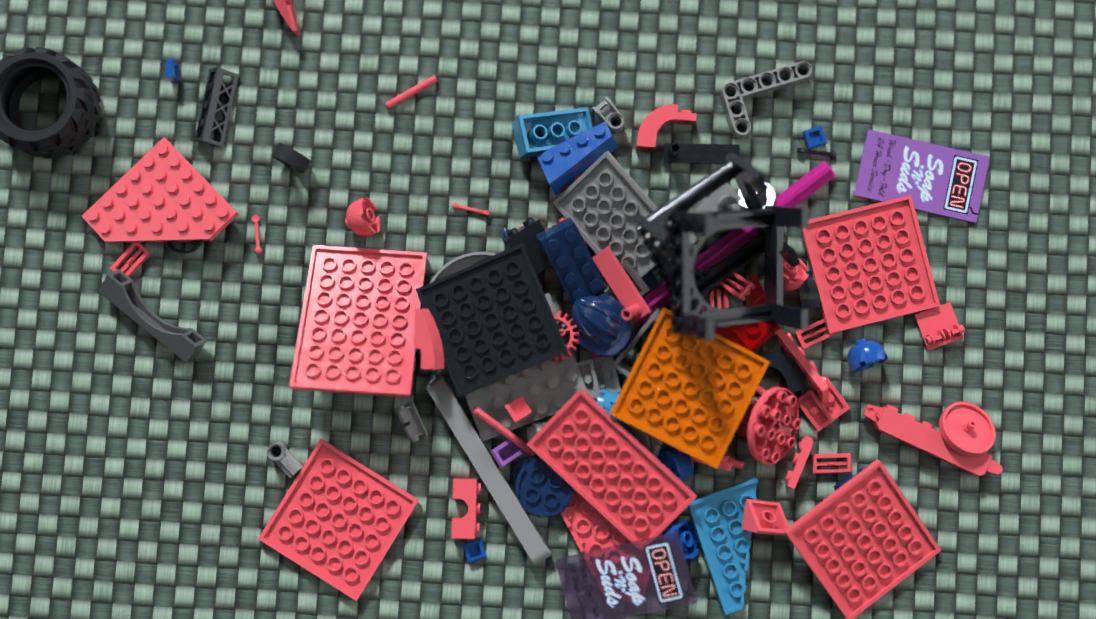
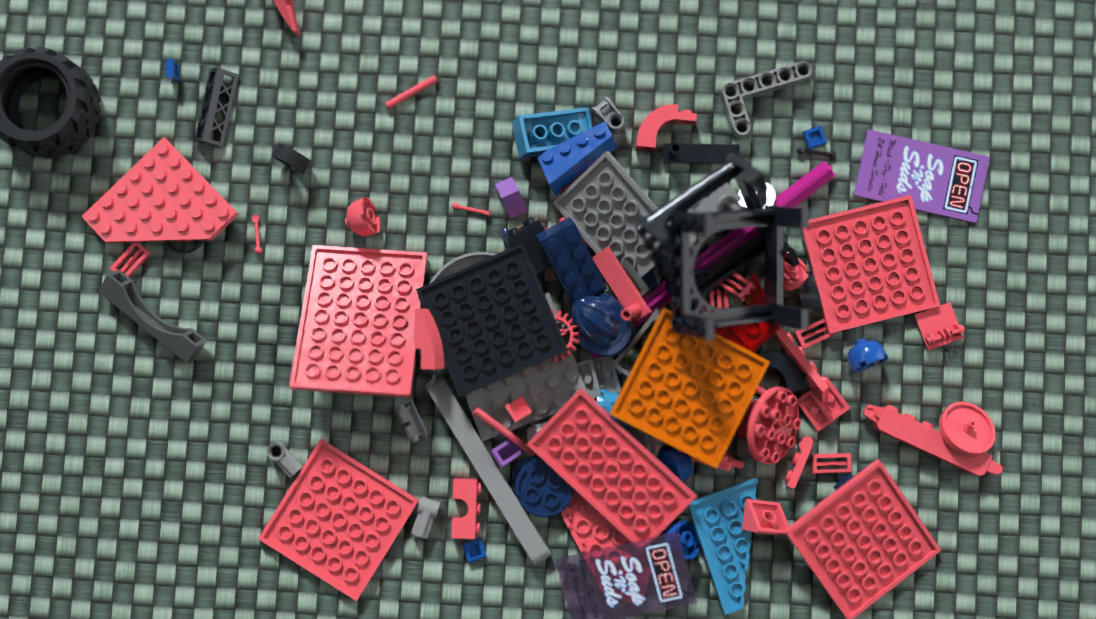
none -> light grey piece [411,497,441,539]
none -> medium lavender slope [495,177,527,219]

